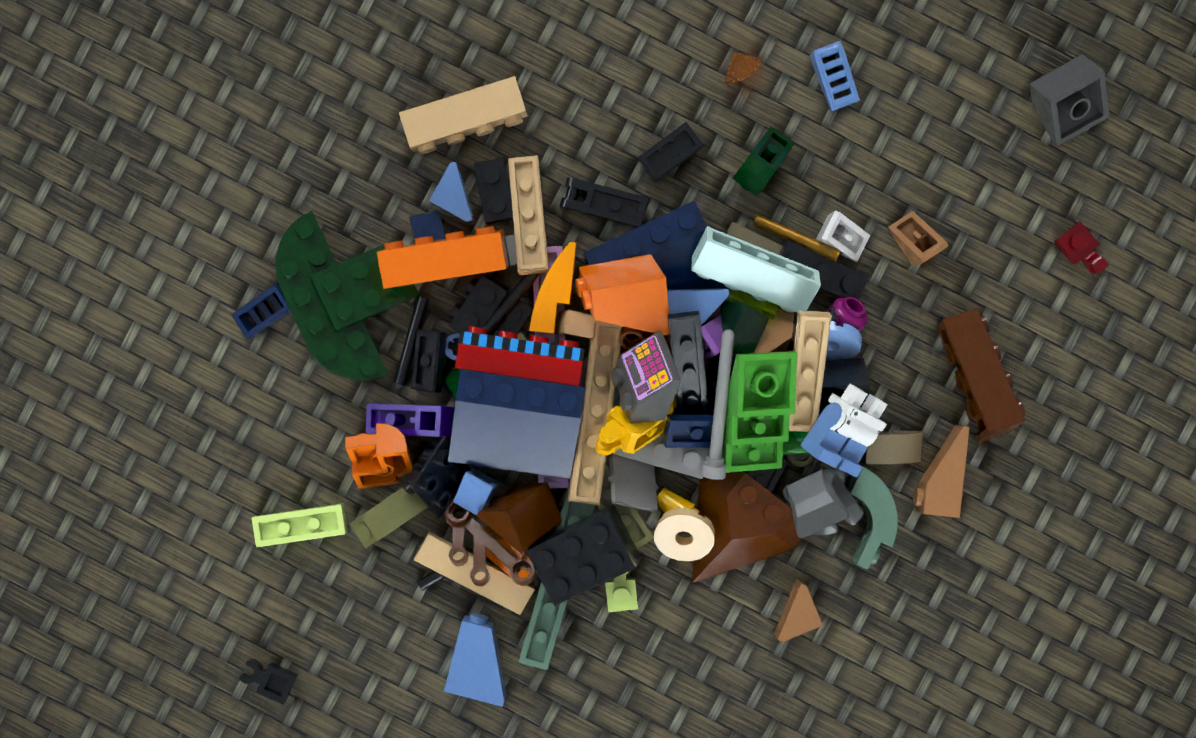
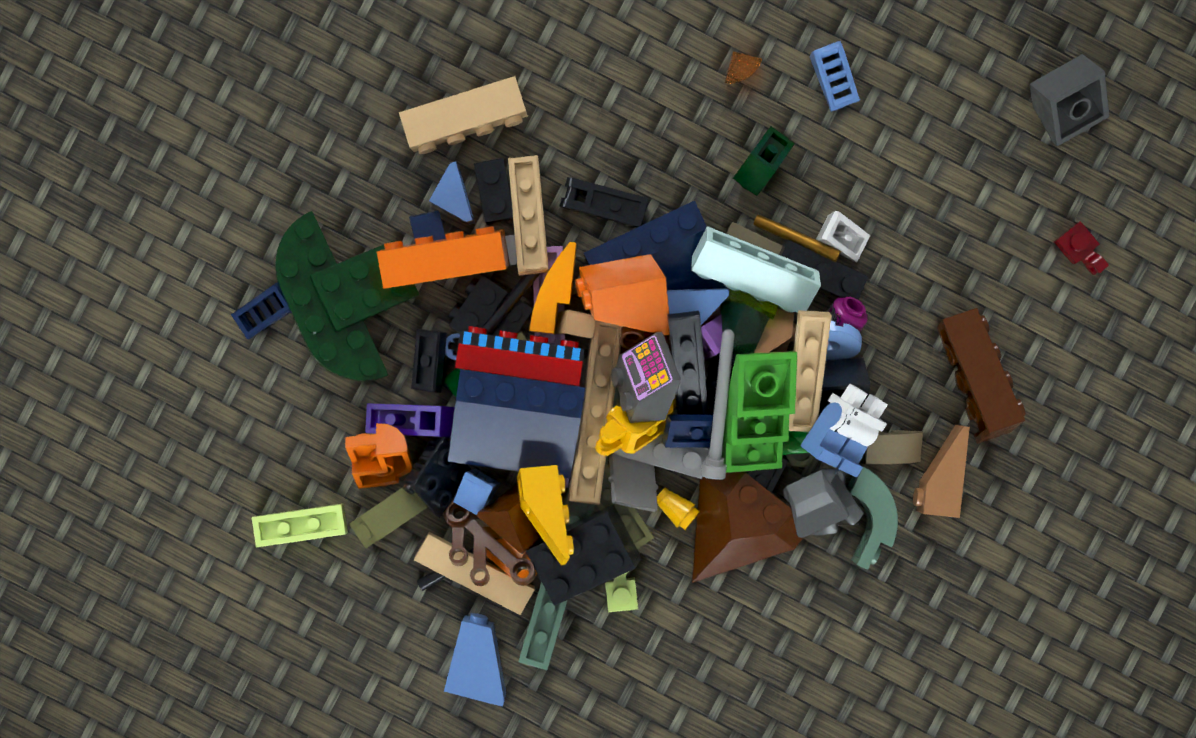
black plate [239,658,298,705] -> none
black bar [394,296,429,386] -> none
black plate [637,122,704,183] -> none
tile [654,508,715,561] -> none
medium nougat slope [774,579,823,642] -> none
medium nougat slope [888,211,948,266] -> none
none -> yellow slope [517,465,574,565]

